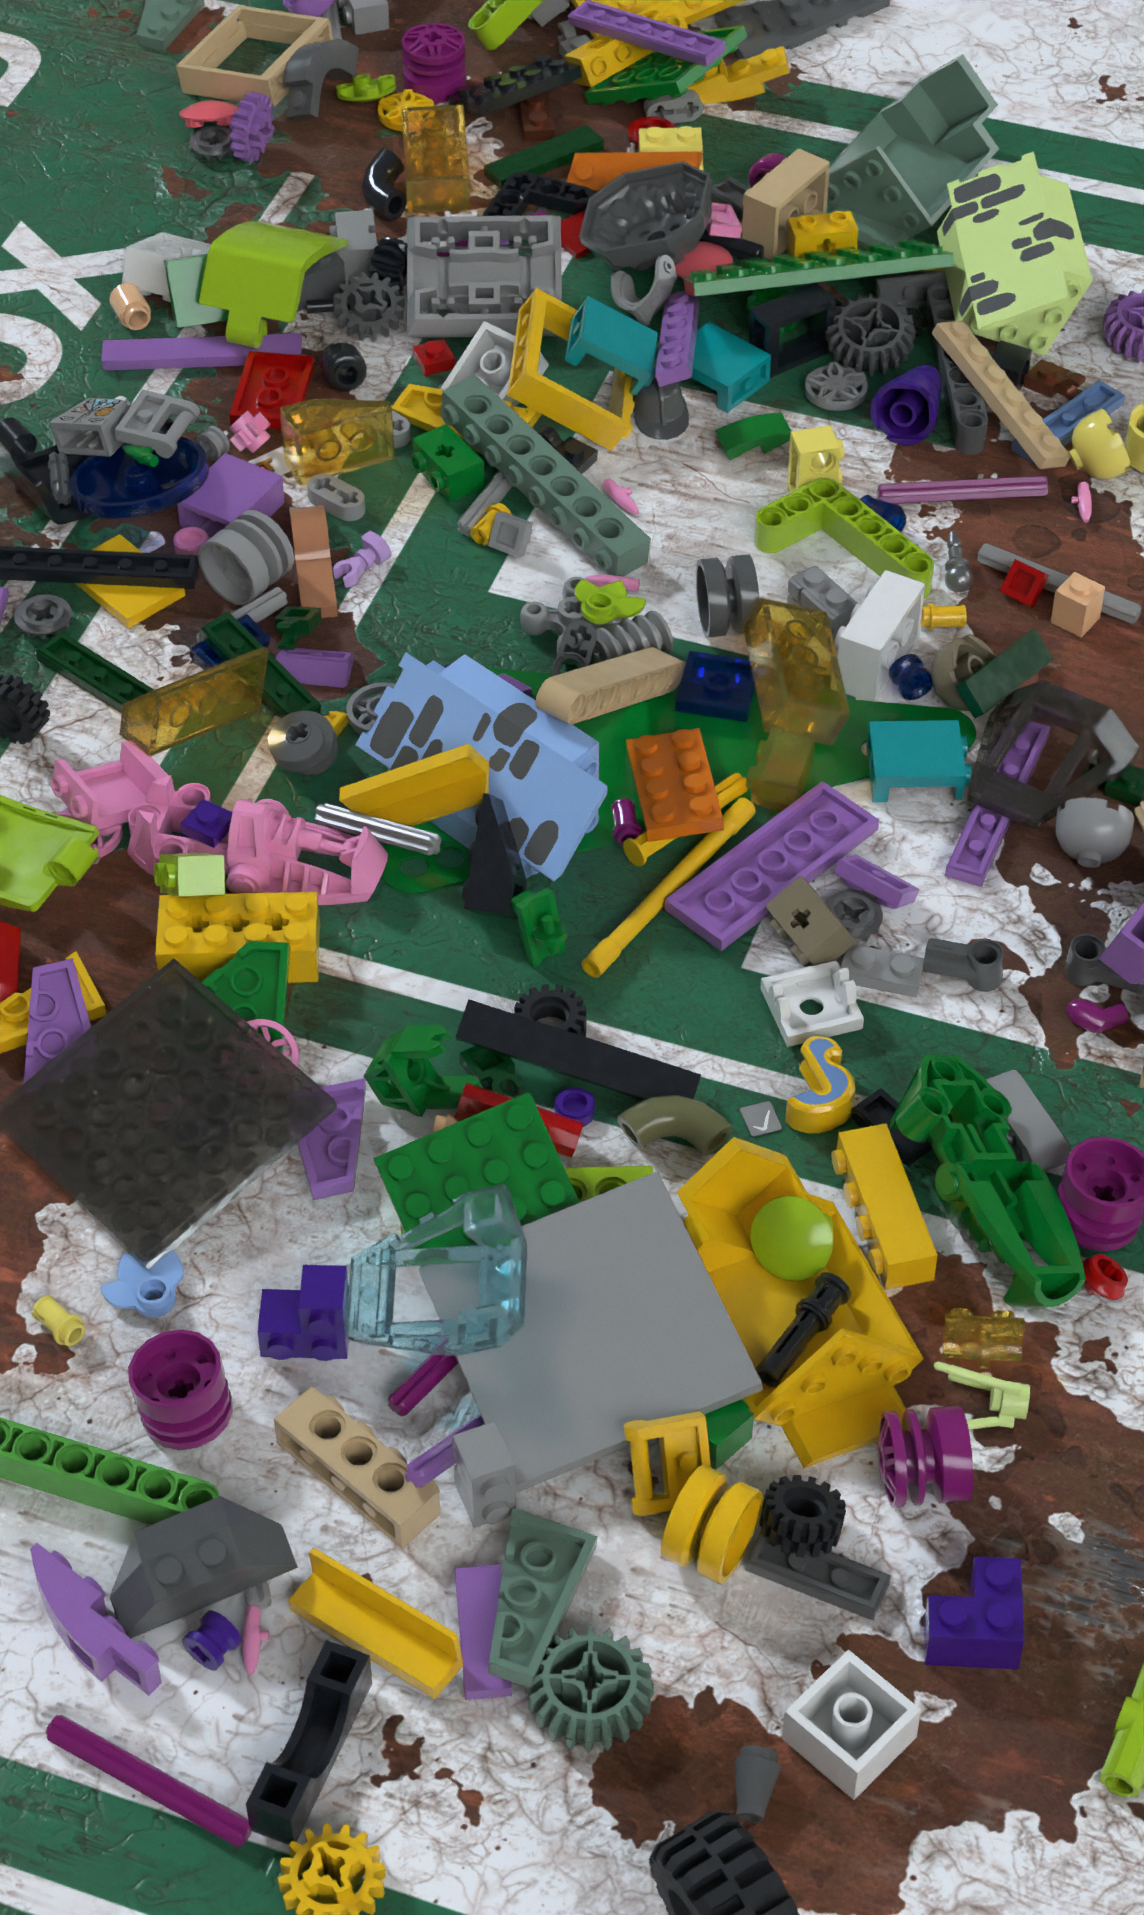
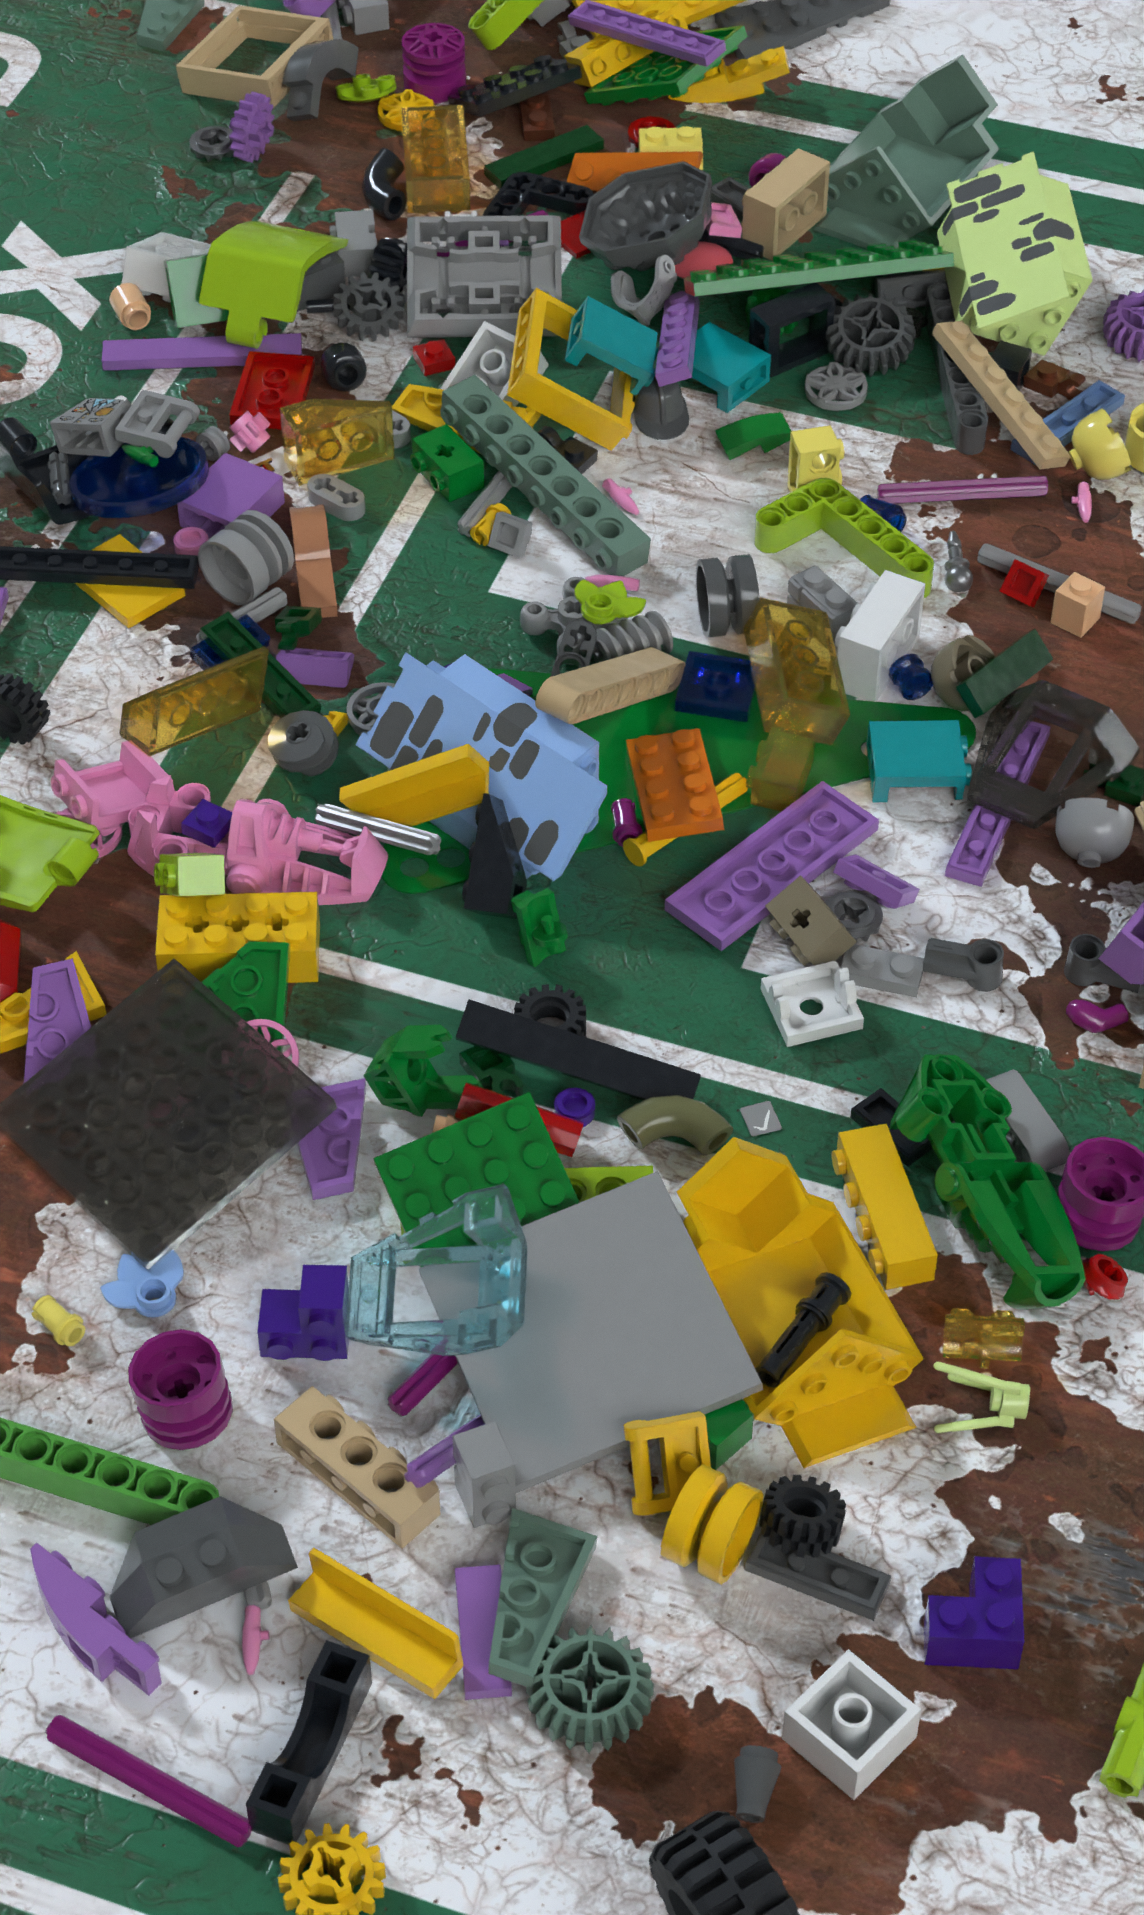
flat silver gear [14,595,73,640] -> none
dark green tile [36,632,166,725] -> none
coral dish [179,100,239,128] -> none
dark purple wheel [182,1610,242,1671] -> none
lavender piece [333,530,392,588] -> none
yellow piece [581,798,756,978] -> none
light grey beam [643,89,703,124] -> none
lime dish [751,1196,834,1281] -> none
yellow animal [785,1036,855,1134] -> none
yellow brick [786,211,858,259] -> none
dark purple cone [870,365,942,445] -> none
magenta wheel [877,1405,973,1508] -> none
yellow pin [921,602,967,631] -> none

